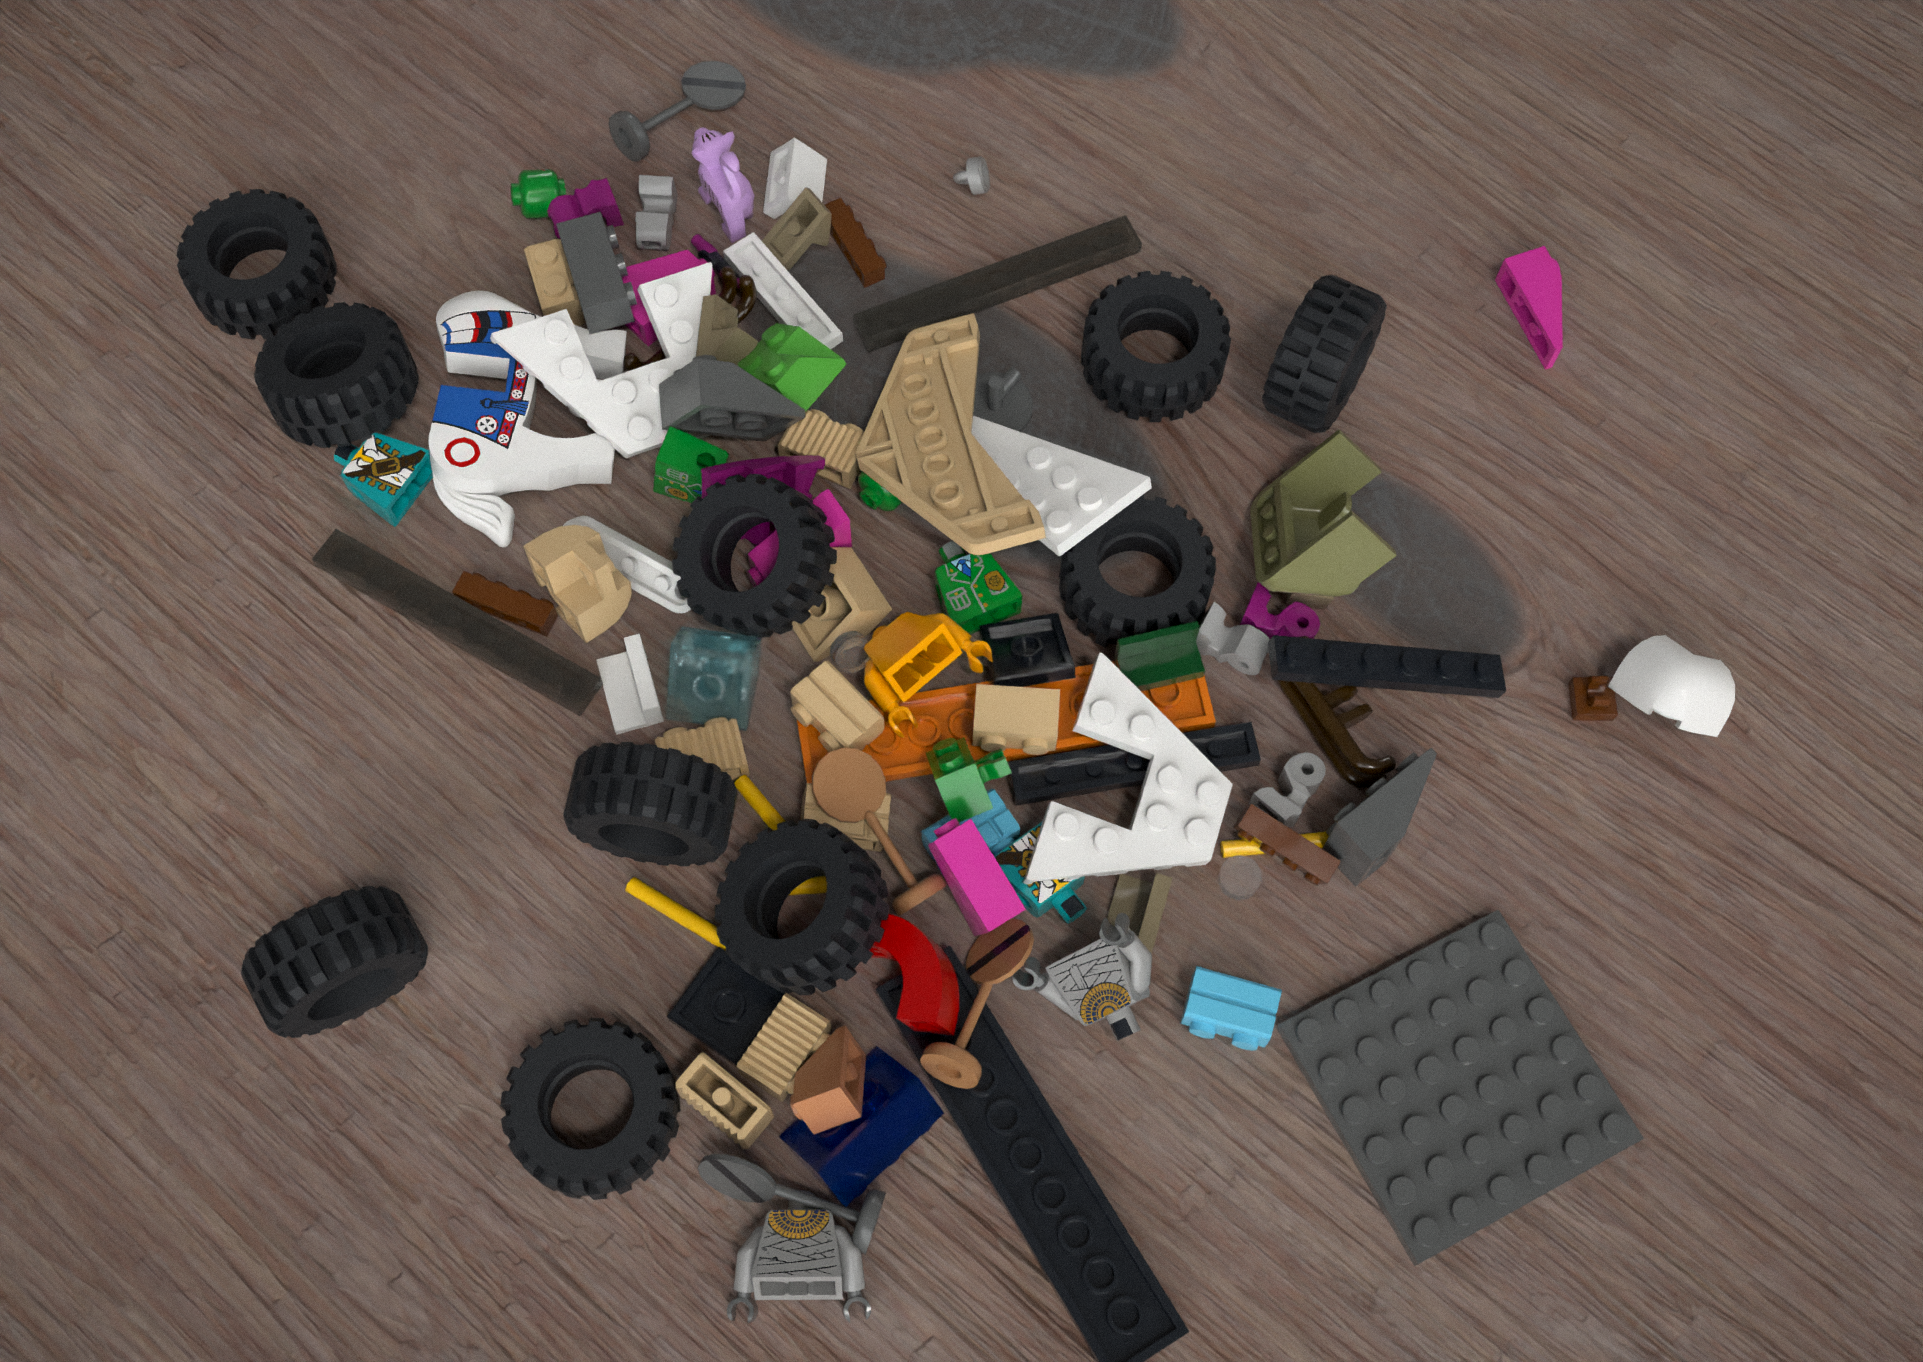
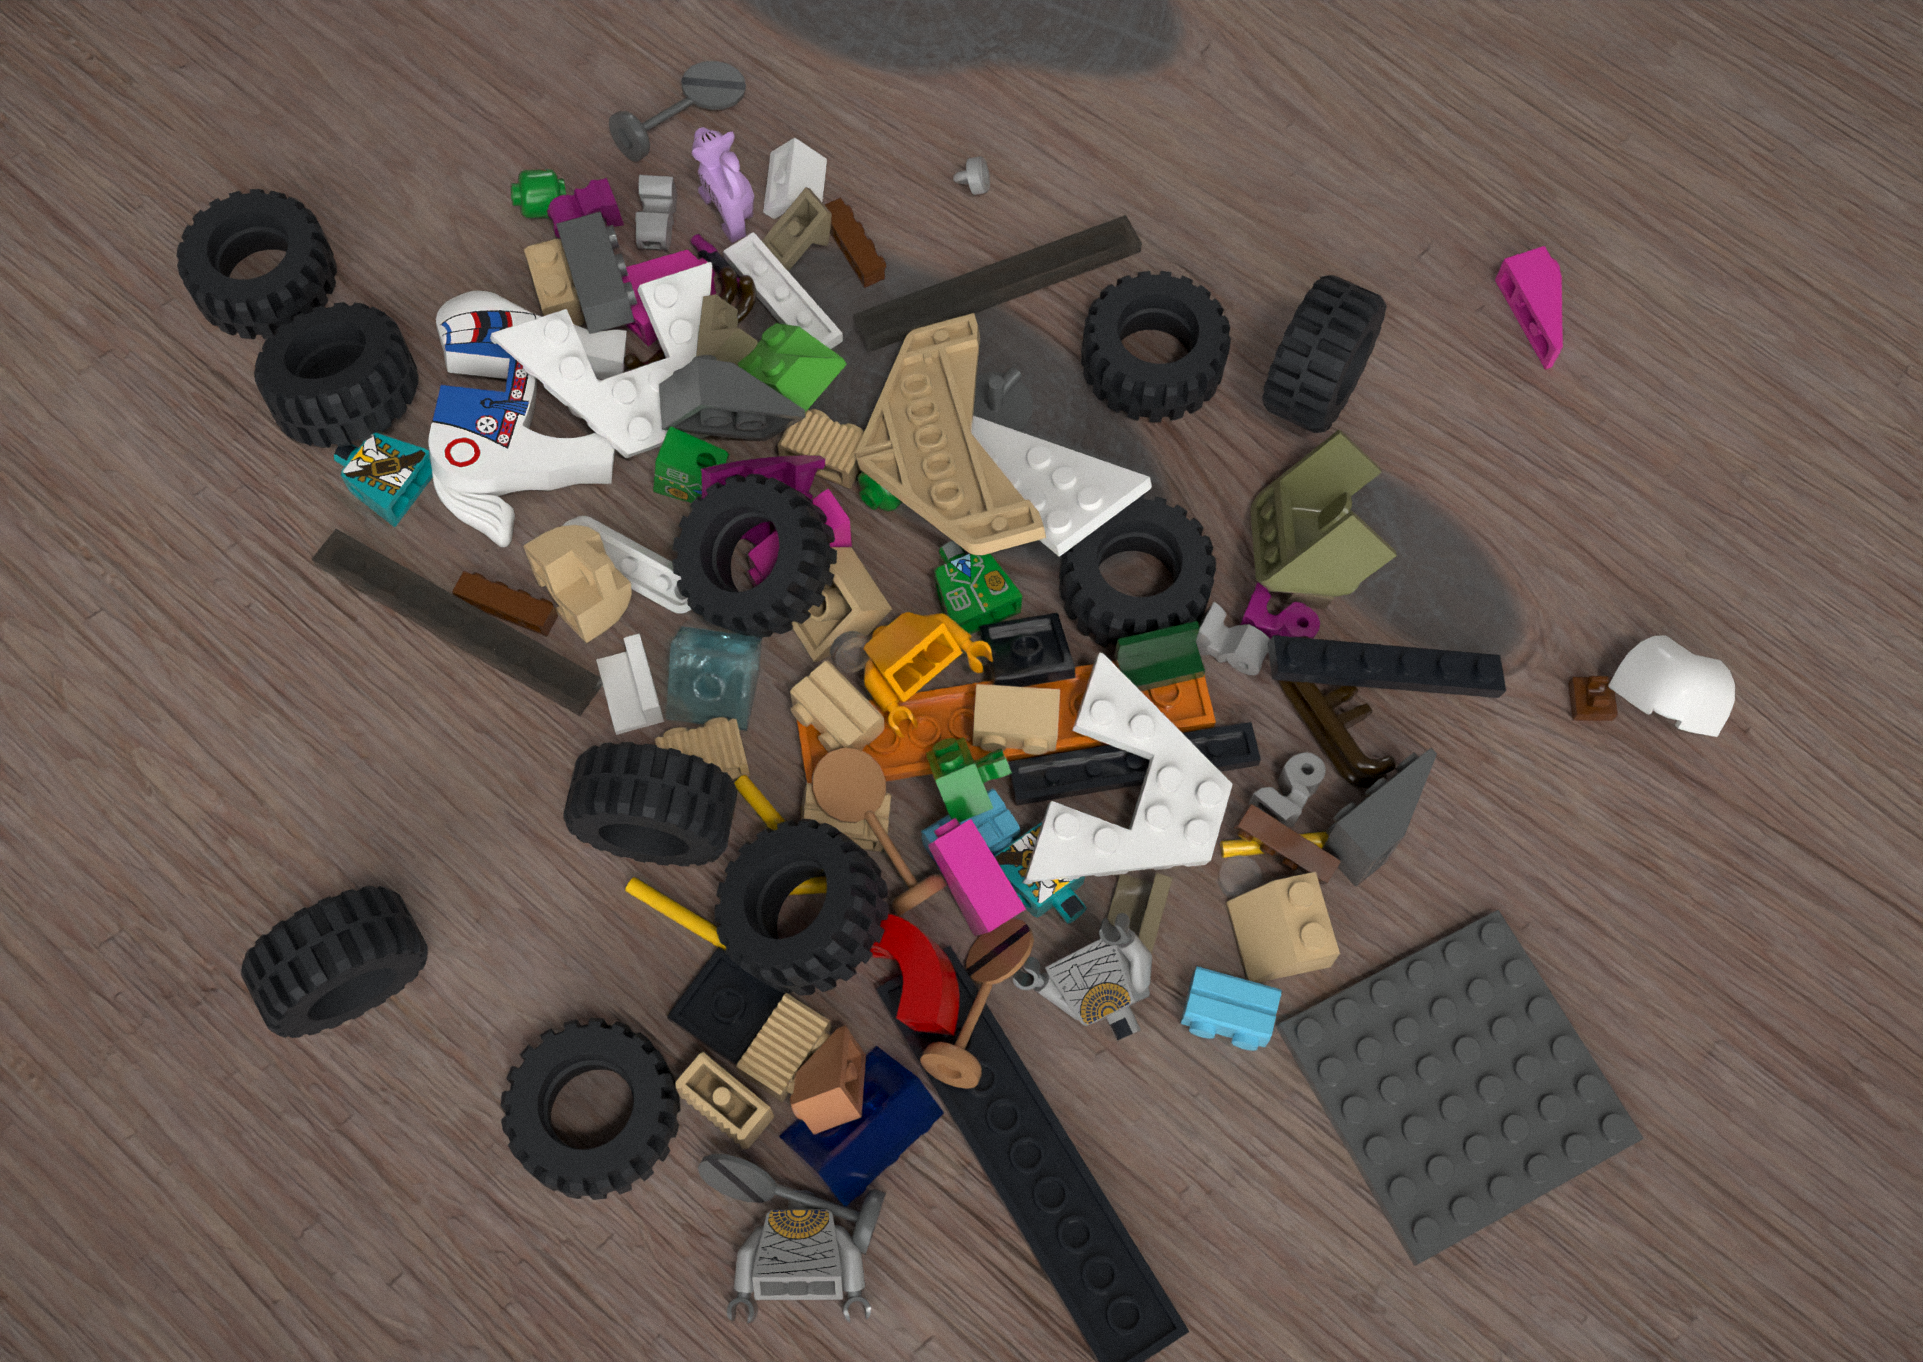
none -> tan slope [1226,872,1340,983]

